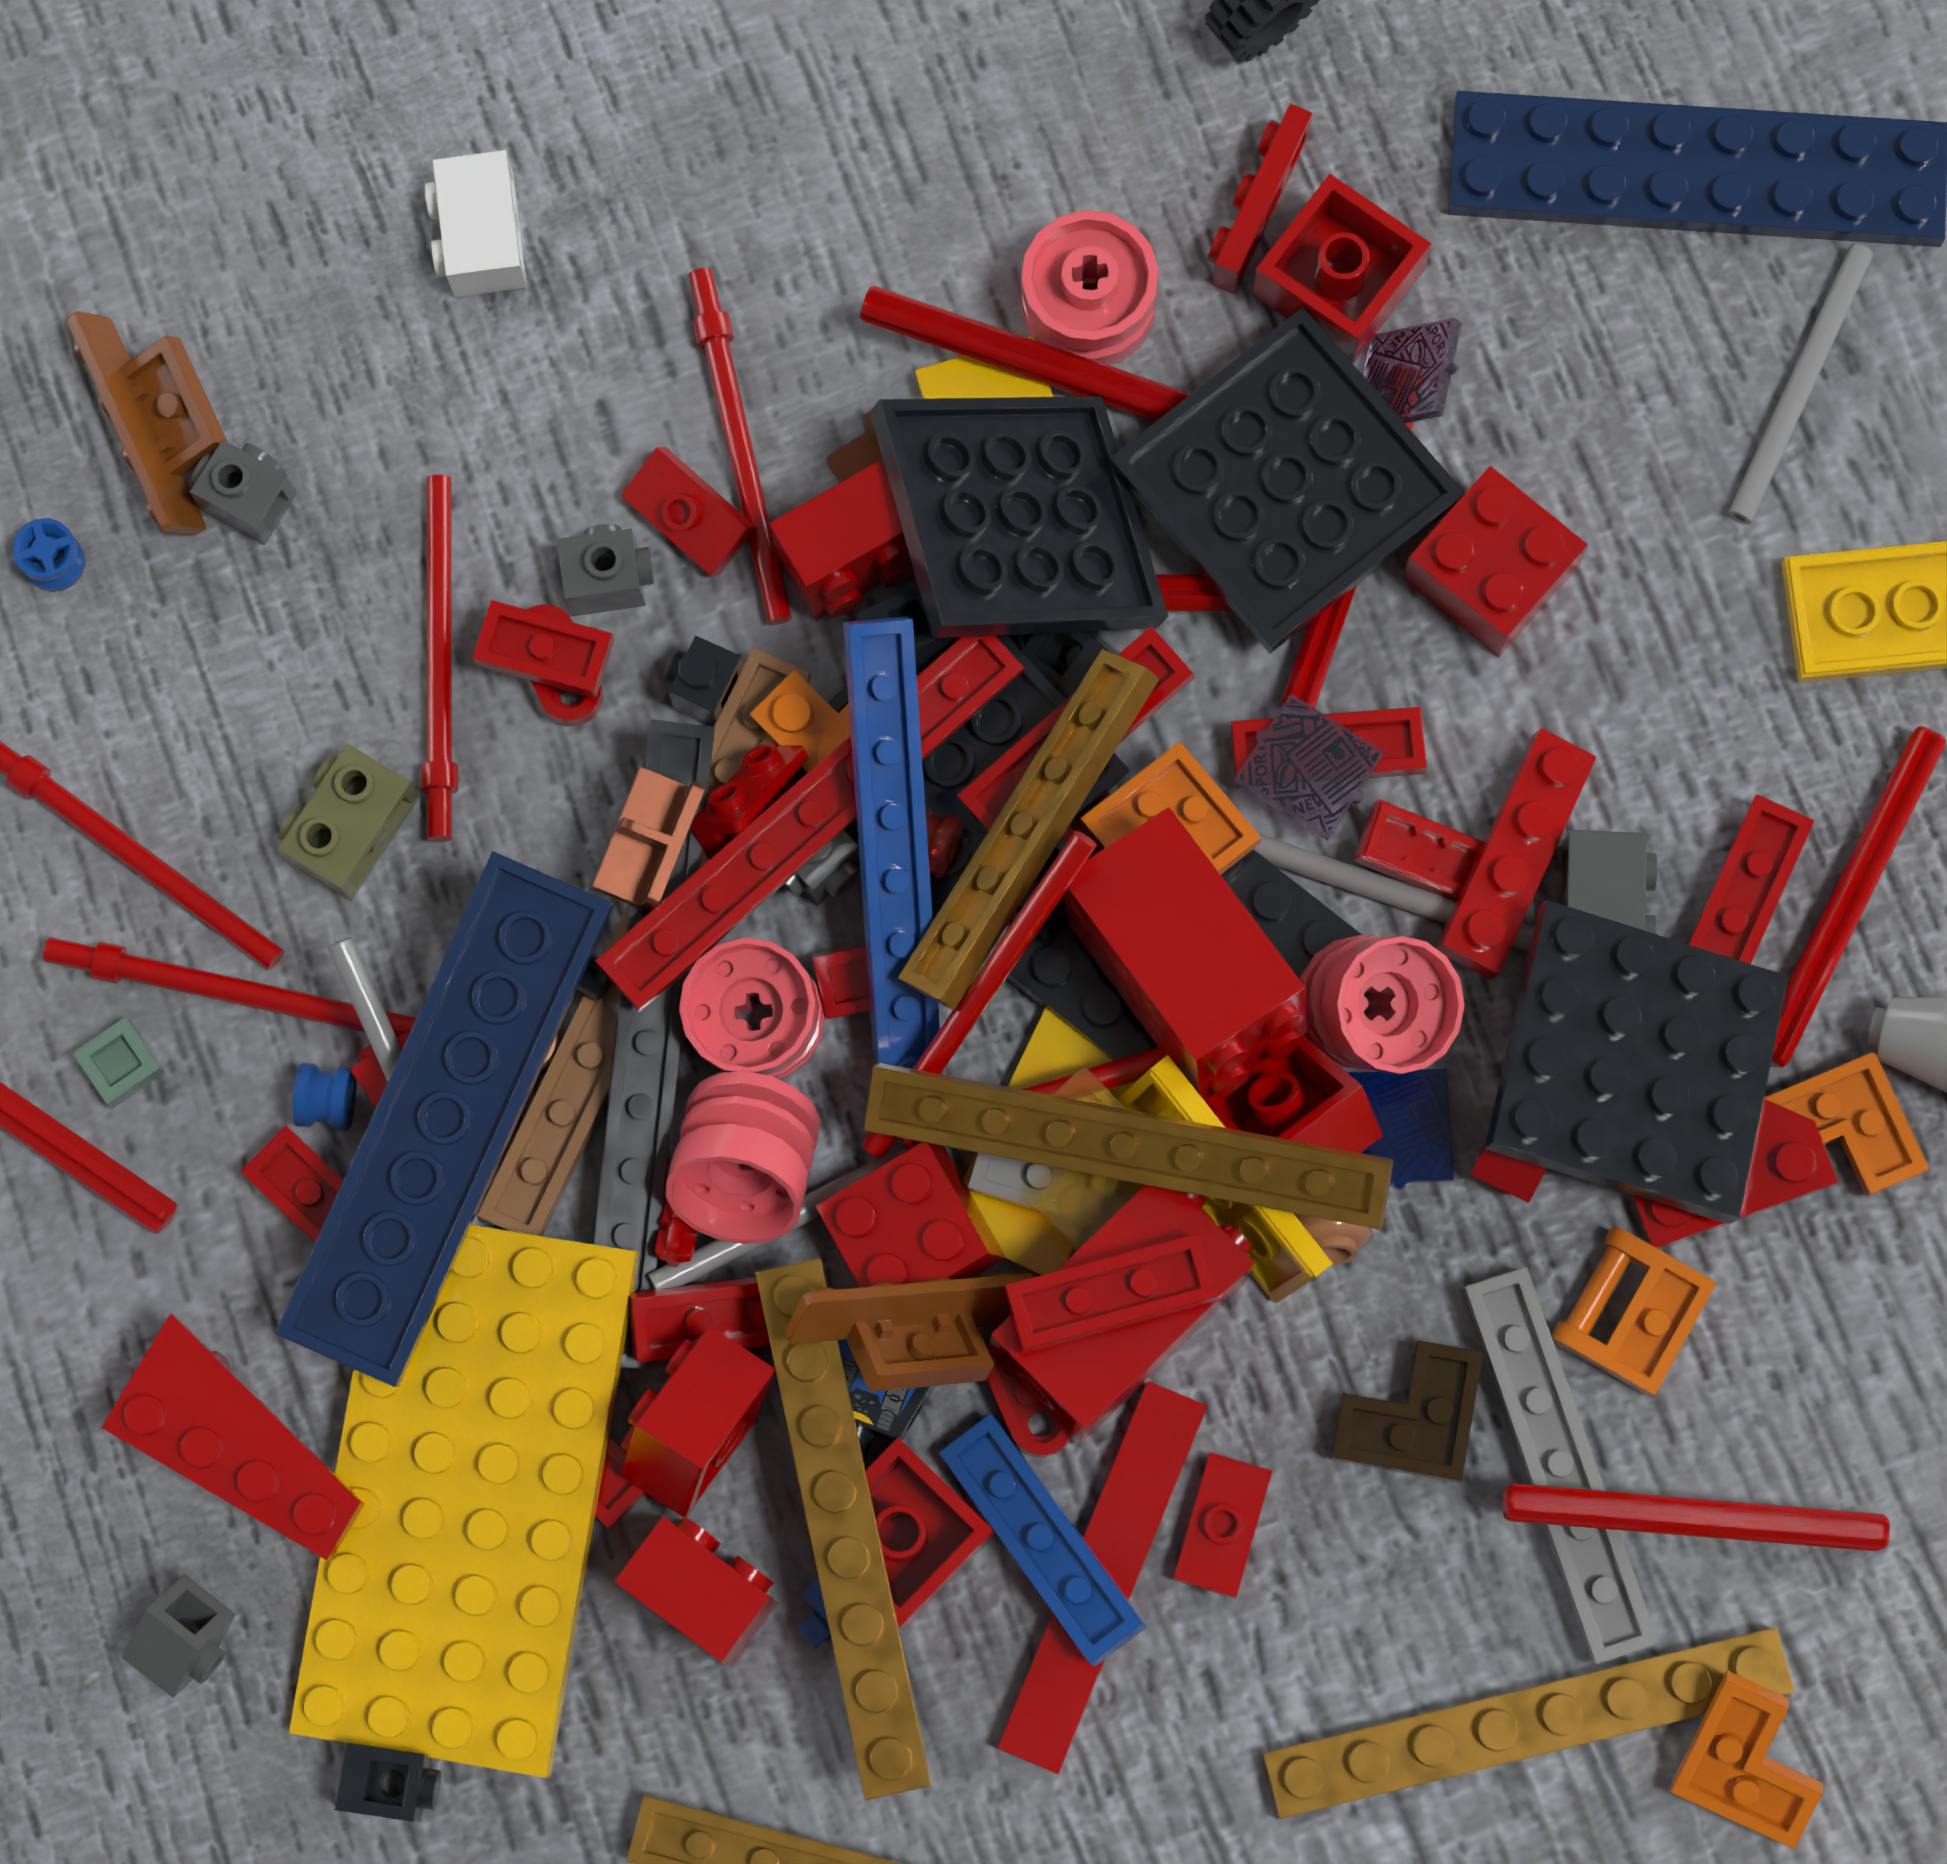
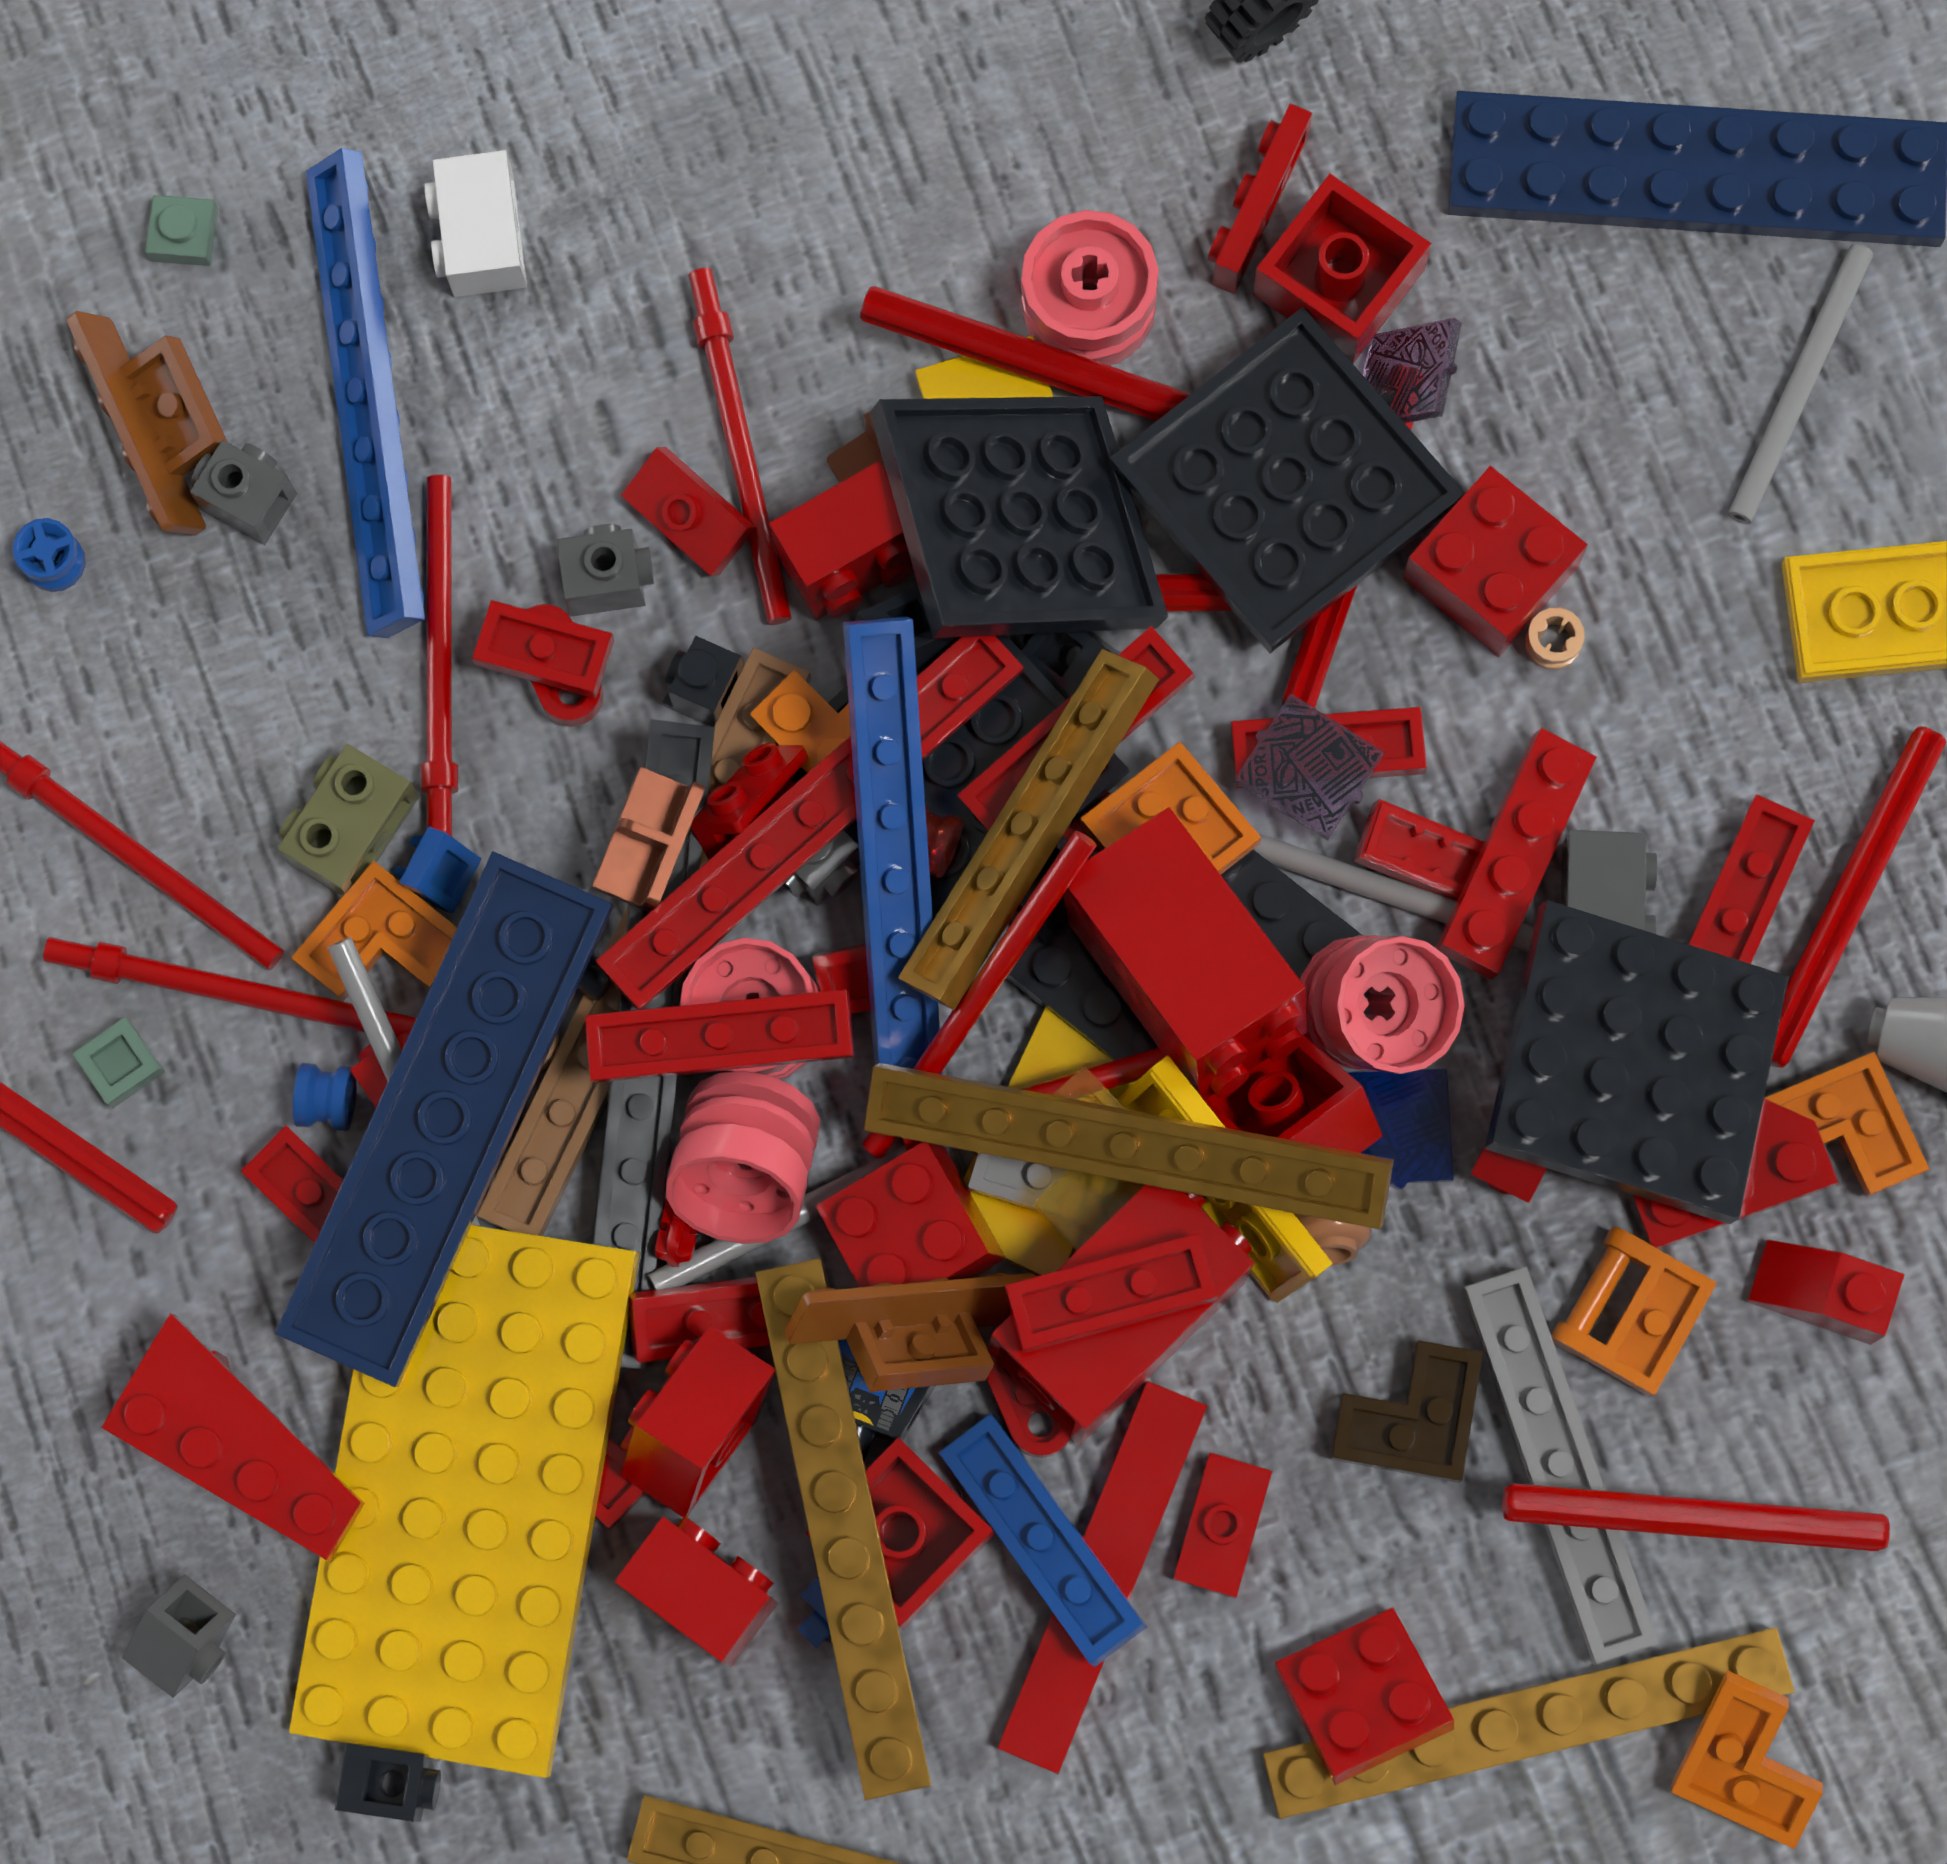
none -> sand green plate [145,195,218,266]
none -> orange plate [291,860,457,1001]
none -> blue plate [306,148,425,638]
none -> blue tile [394,826,482,914]
none -> red plate [585,990,854,1083]
none -> red plate [1275,1607,1455,1785]
none -> light nougat bush [1525,607,1585,670]
none -> red slope [1746,1240,1905,1345]

